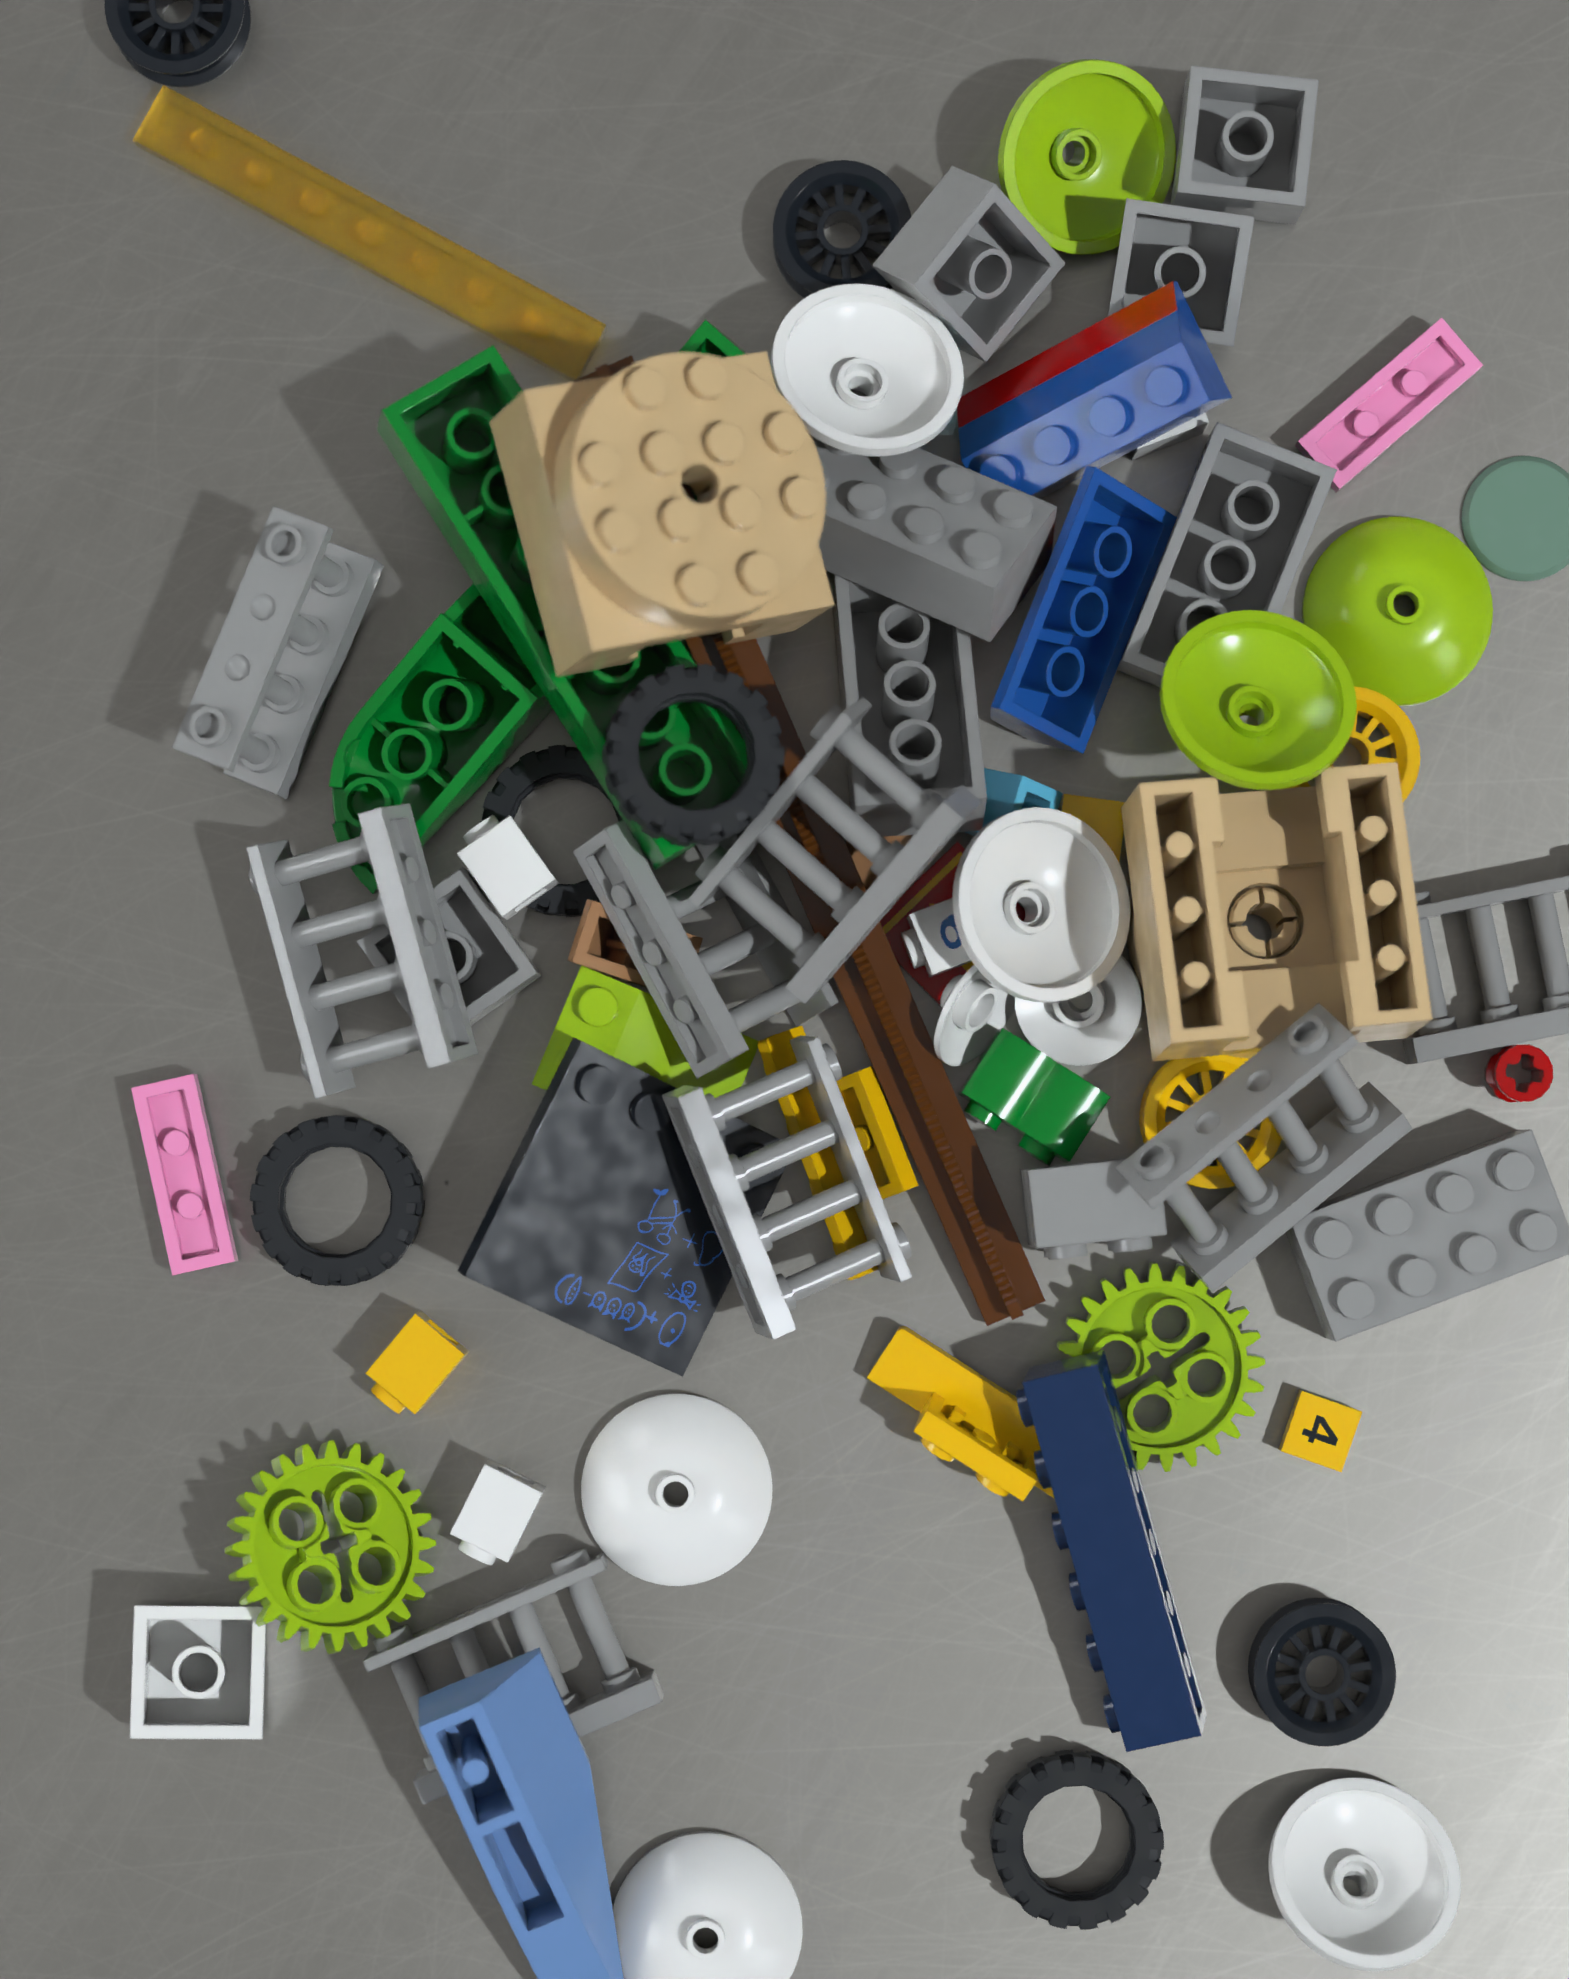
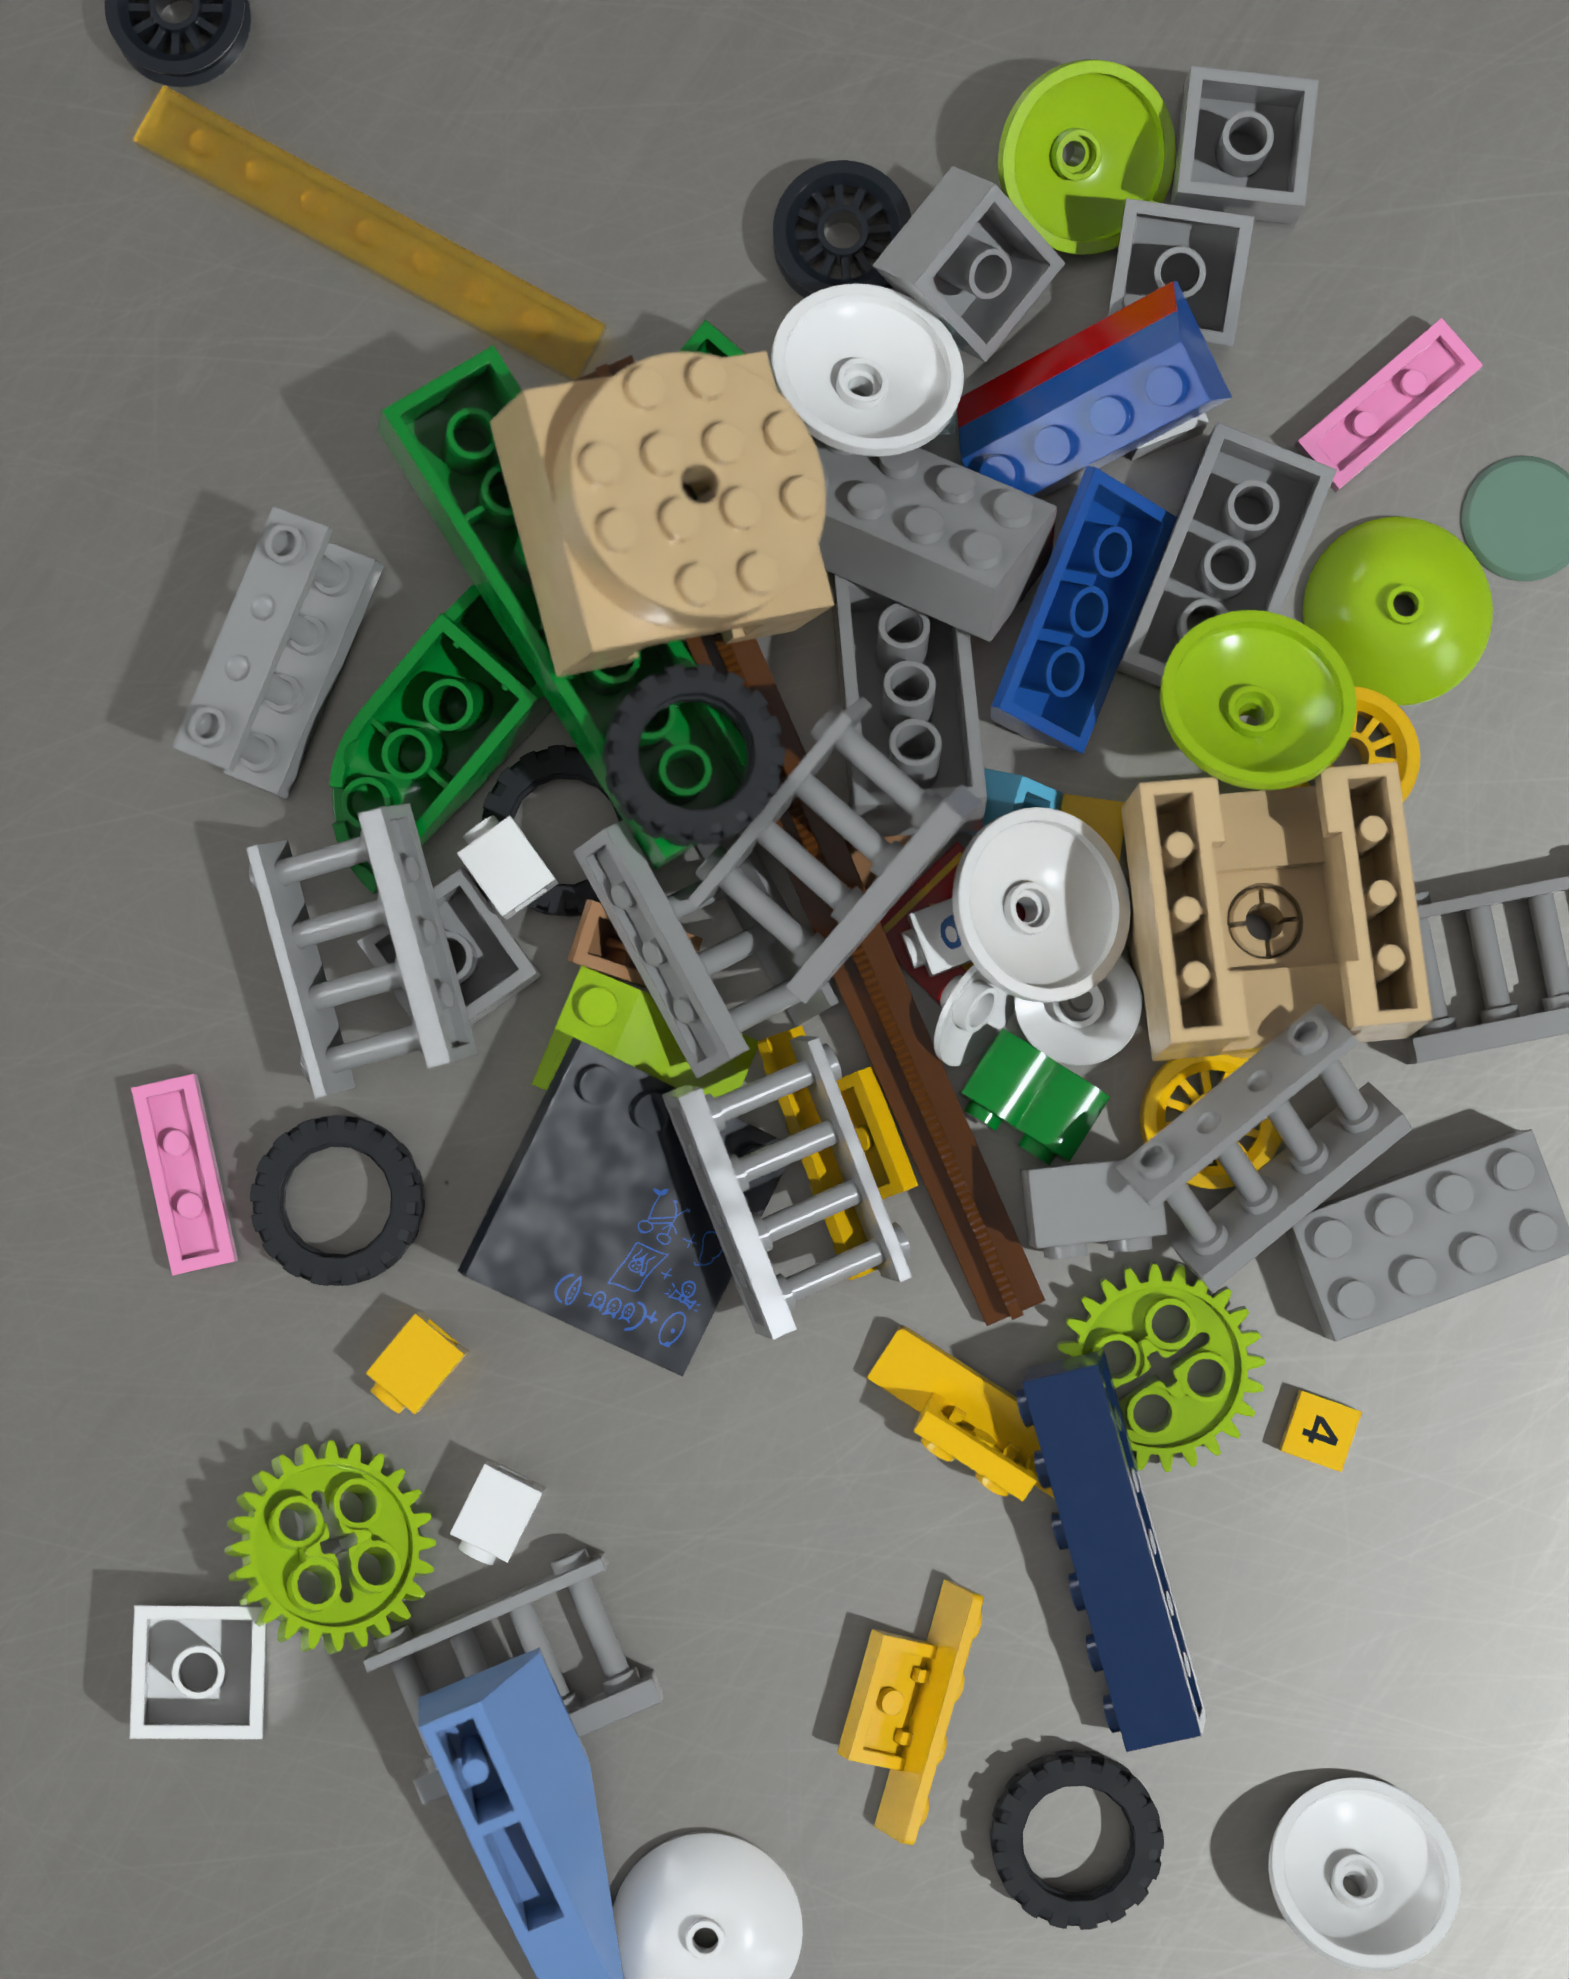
white dish [581,1393,772,1586] -> none
black wheel [1248,1597,1396,1746] -> none
red bush [1484,1045,1553,1102] -> none
none -> yellow bracket [837,1579,984,1845]

